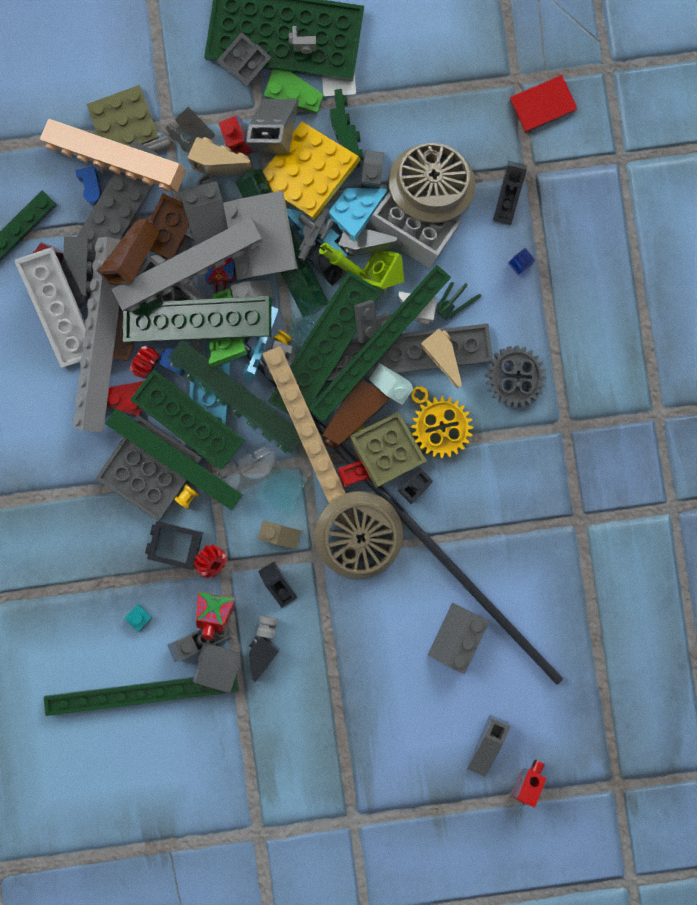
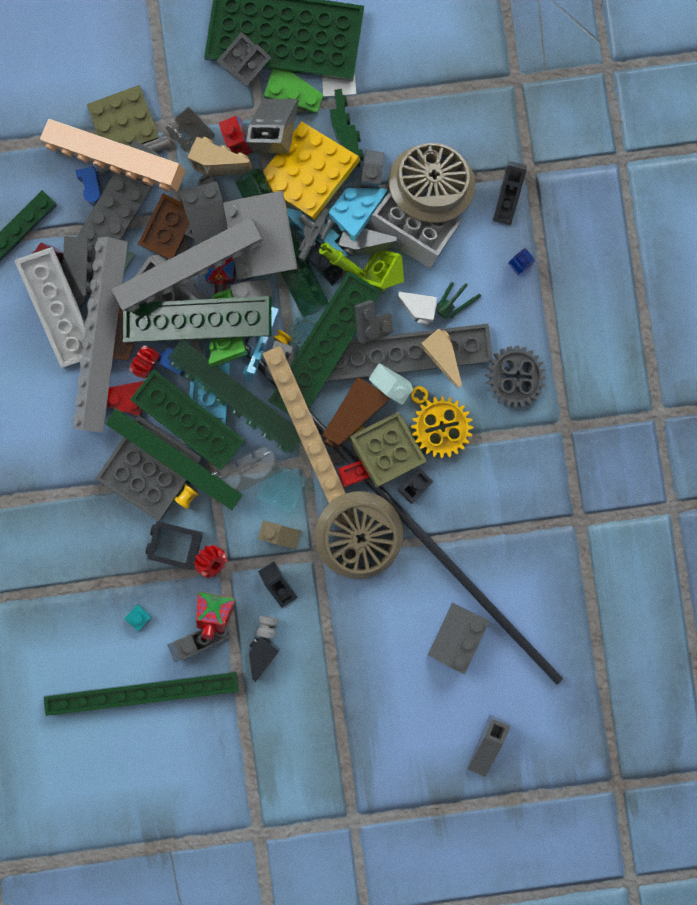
reddish brown slope [97,219,160,285] -> none
dark grey slope [193,642,240,693] -> none
light grey bracket [289,26,316,54] -> none
dark green plate [309,265,451,422] -> none
red torso [509,759,546,808] -> none
red tile [510,75,577,133] -> none

